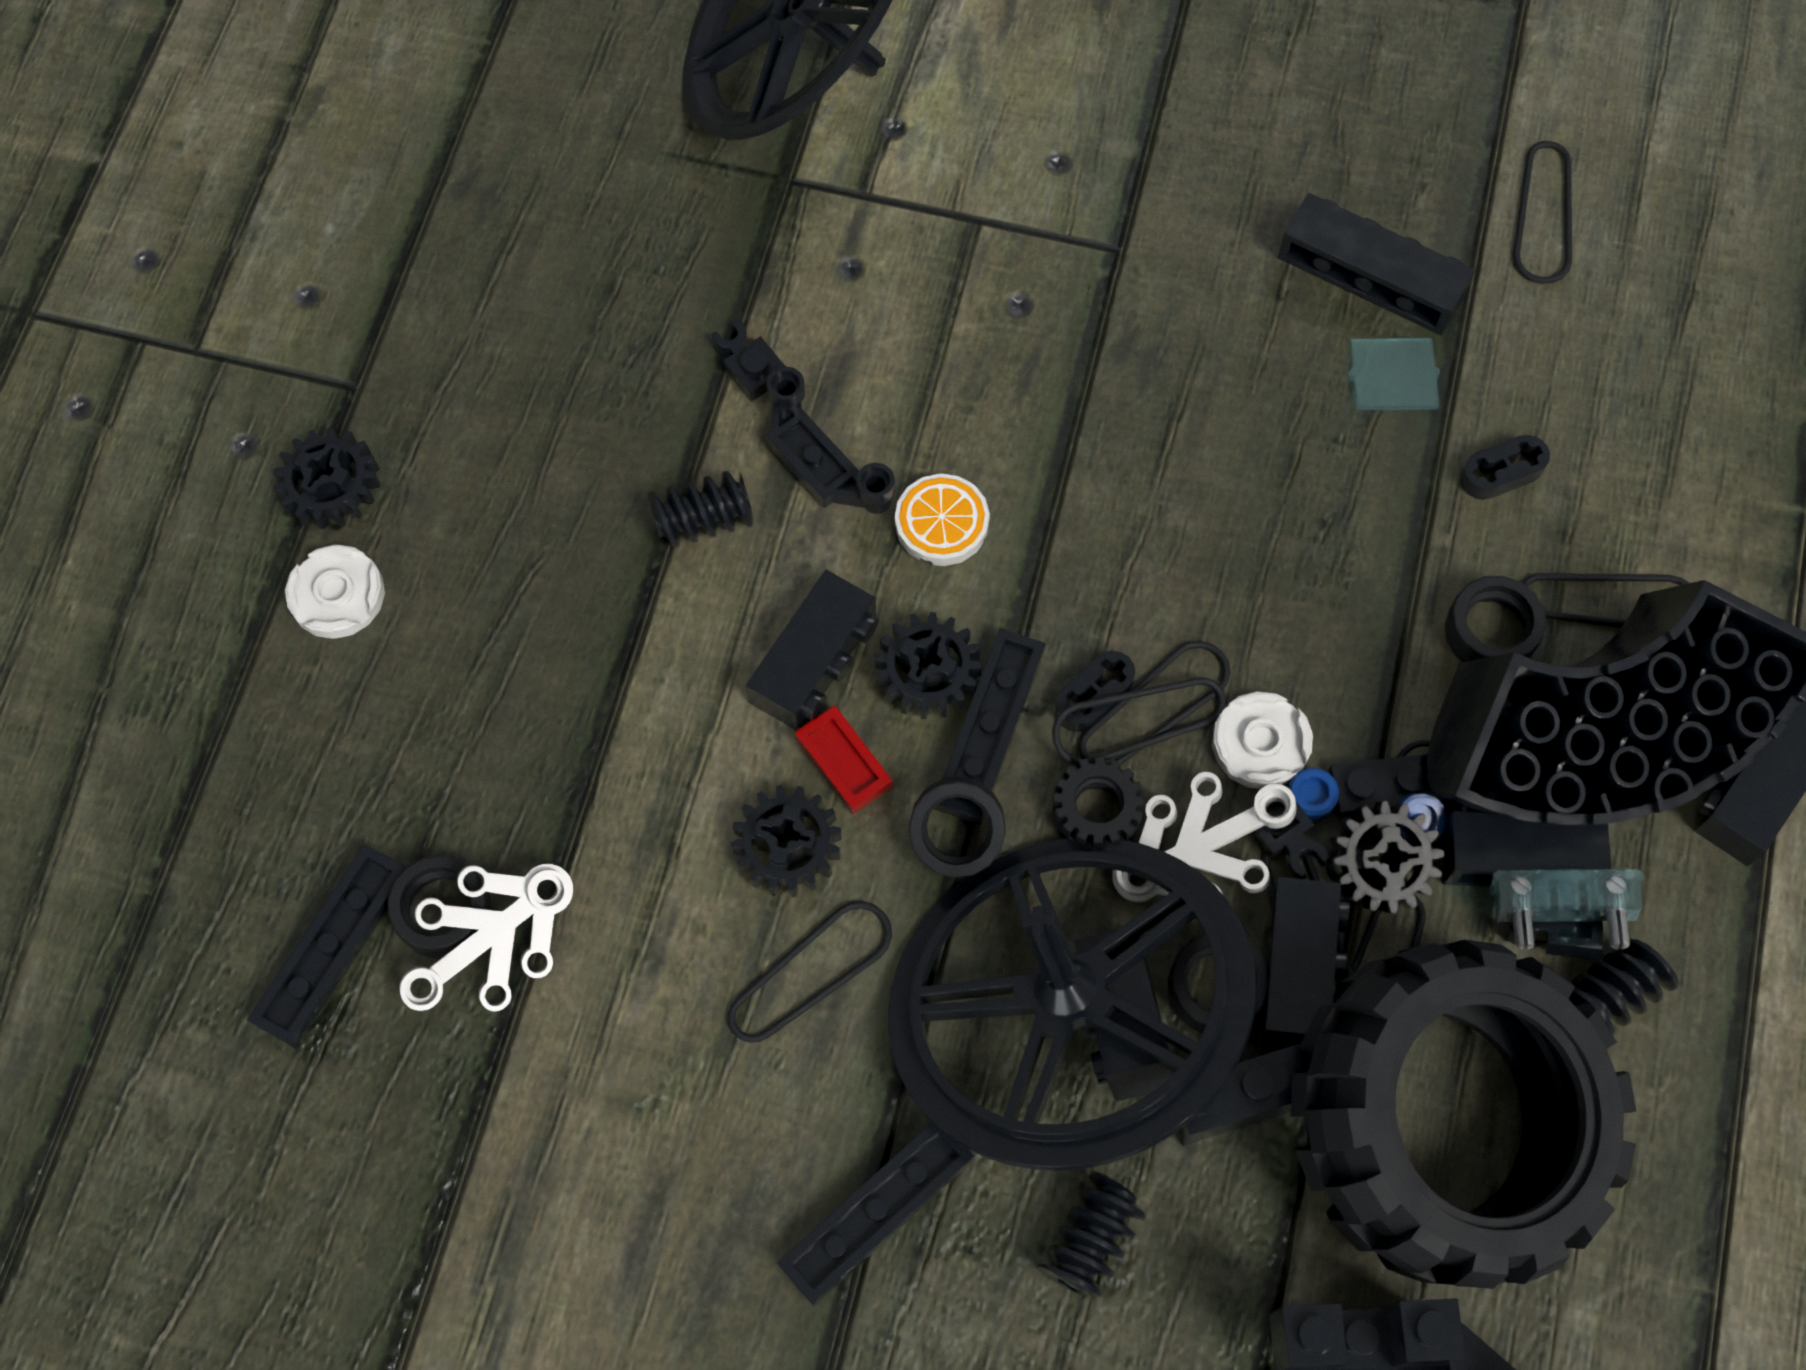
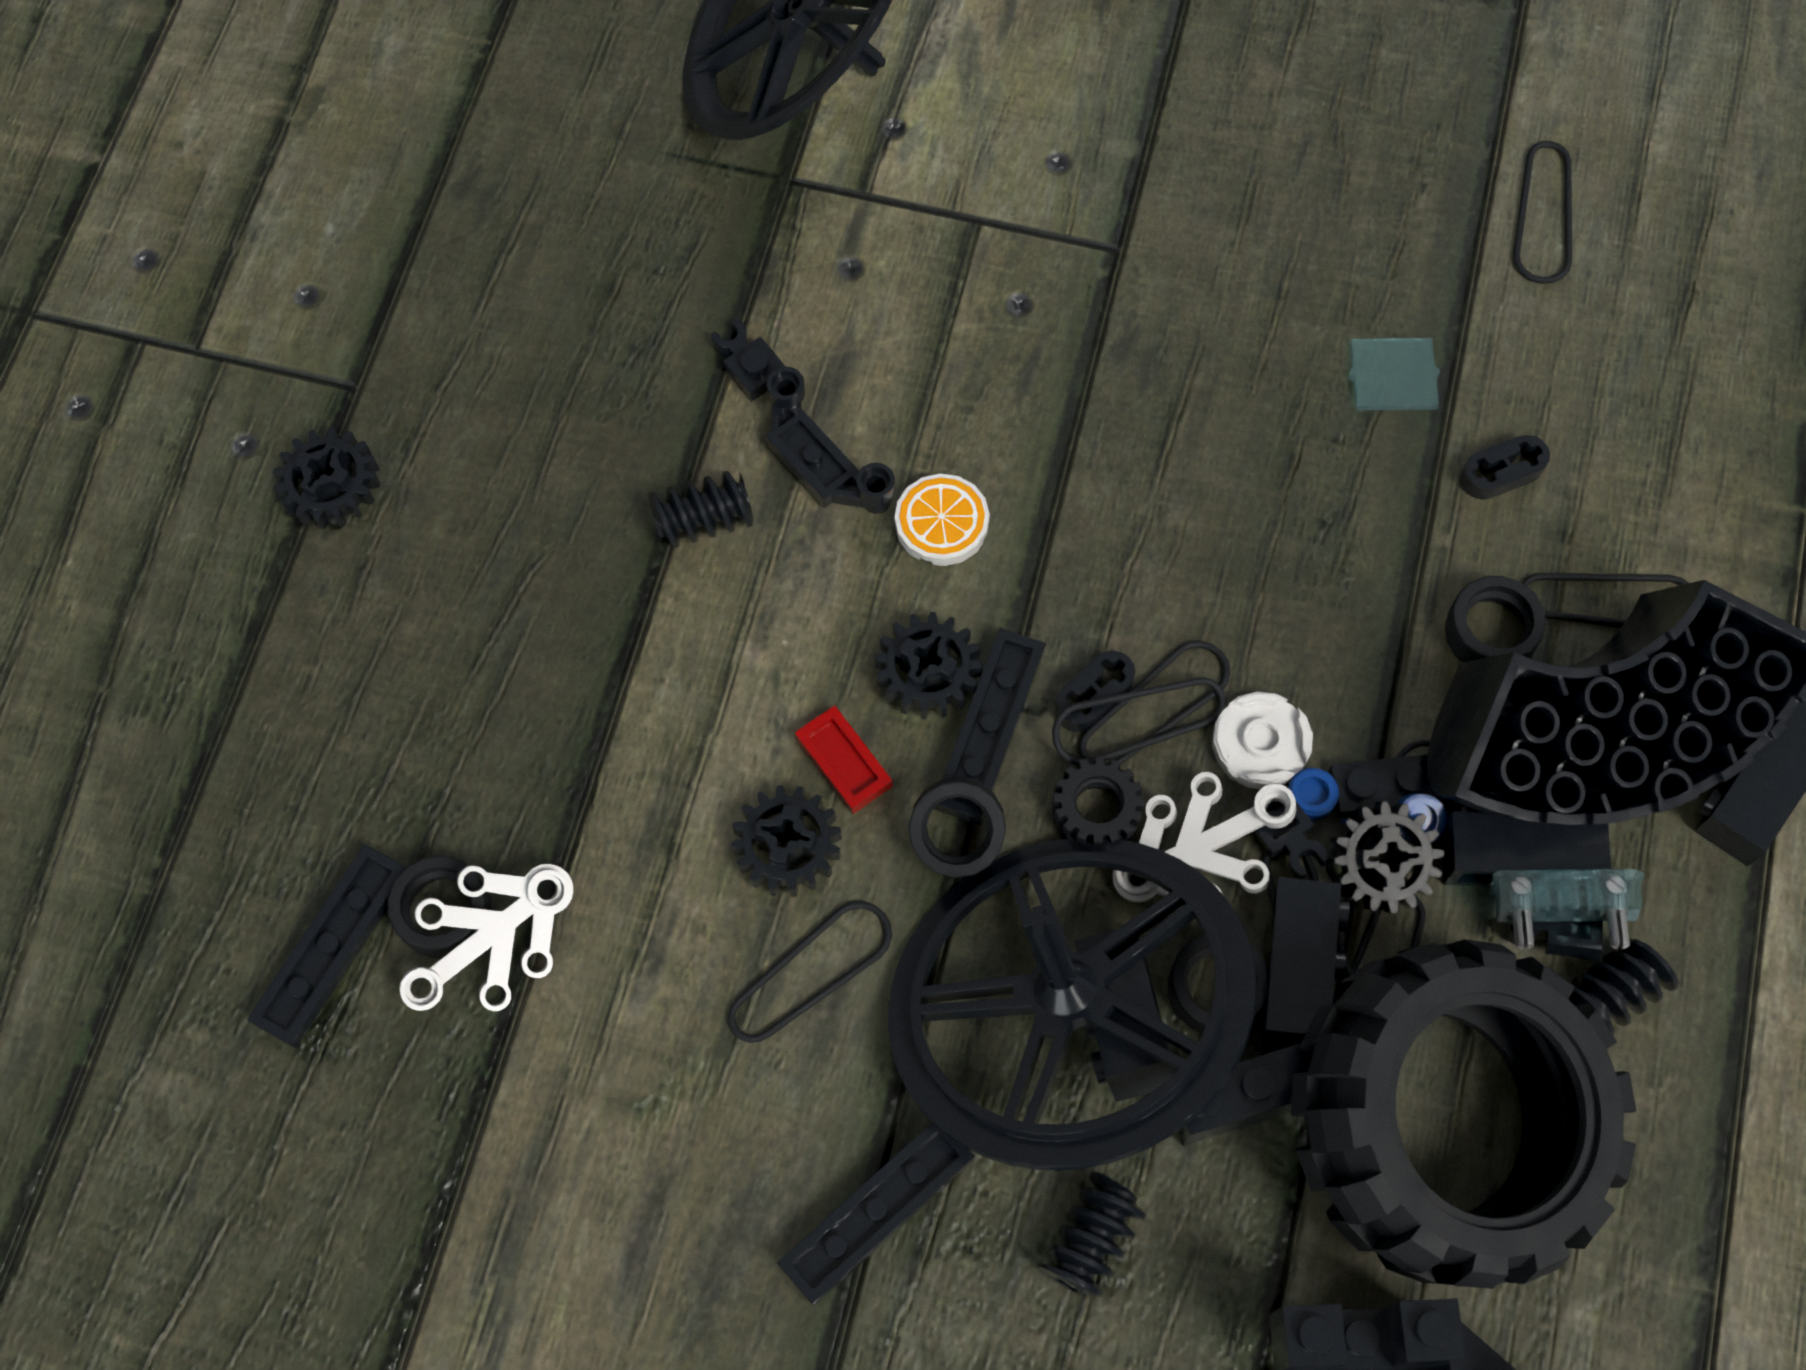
white tile [285,545,385,639] -> none
black brick [745,569,879,731] -> none
black brick [1277,193,1475,336] -> none

